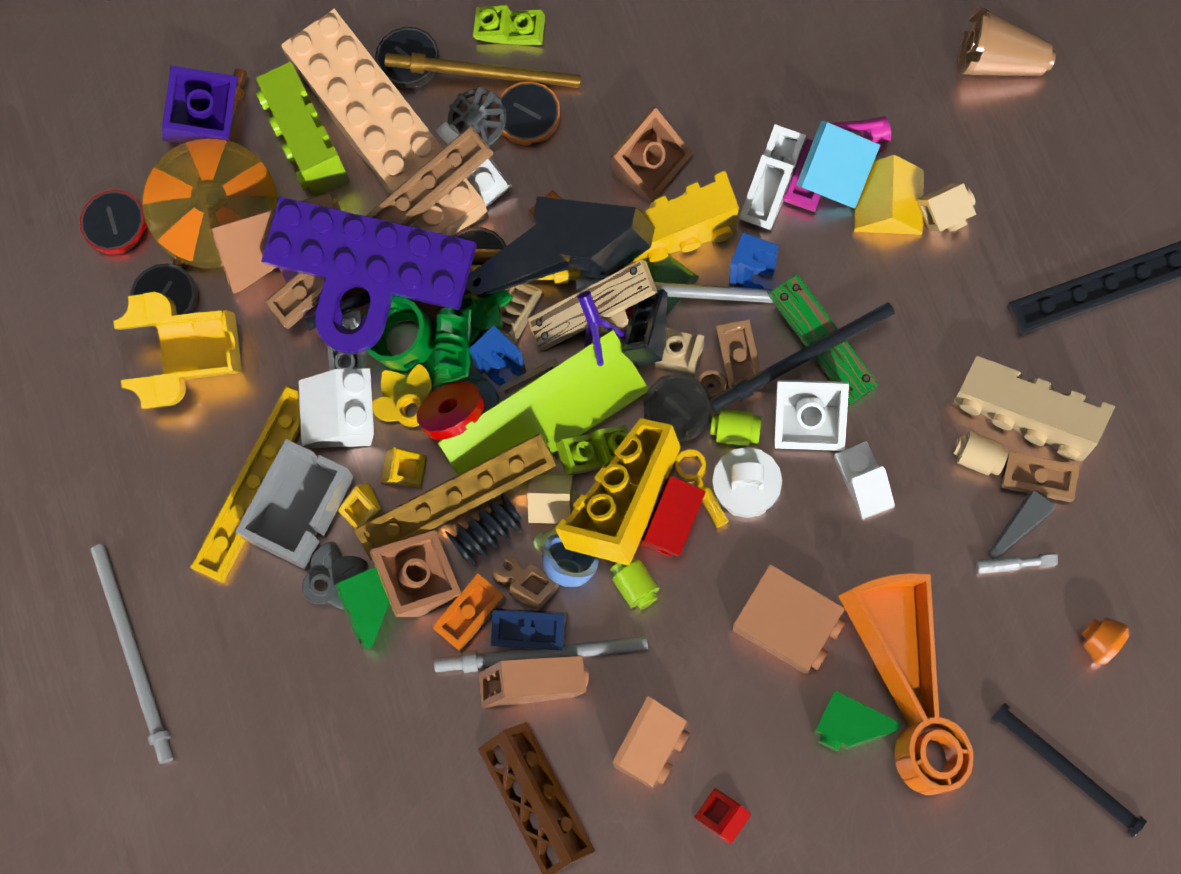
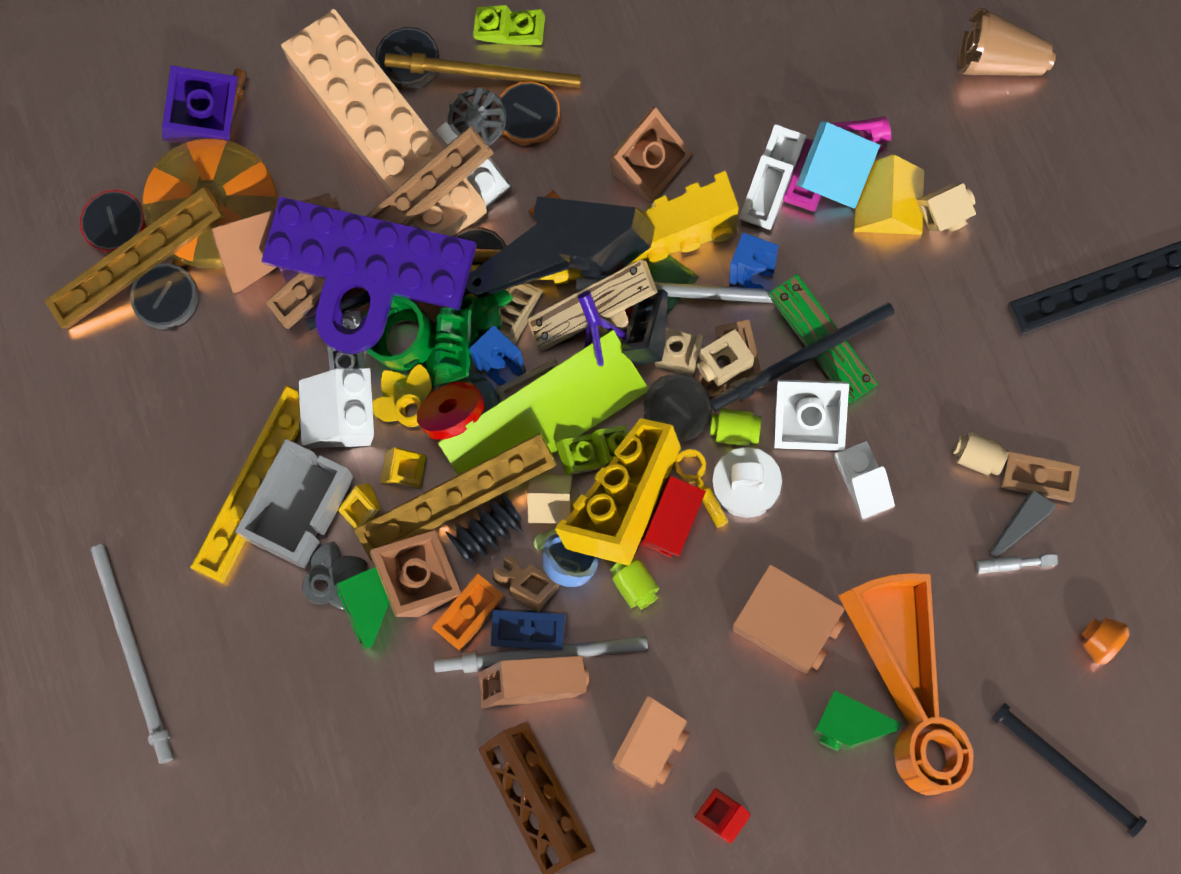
yellow piece [114,292,242,409] -> none
lime wedge [255,61,350,196] -> none
tan wedge [954,356,1116,462] -> none
none -> pearl gold plate [44,187,226,329]
none -> tan brick [697,329,754,387]

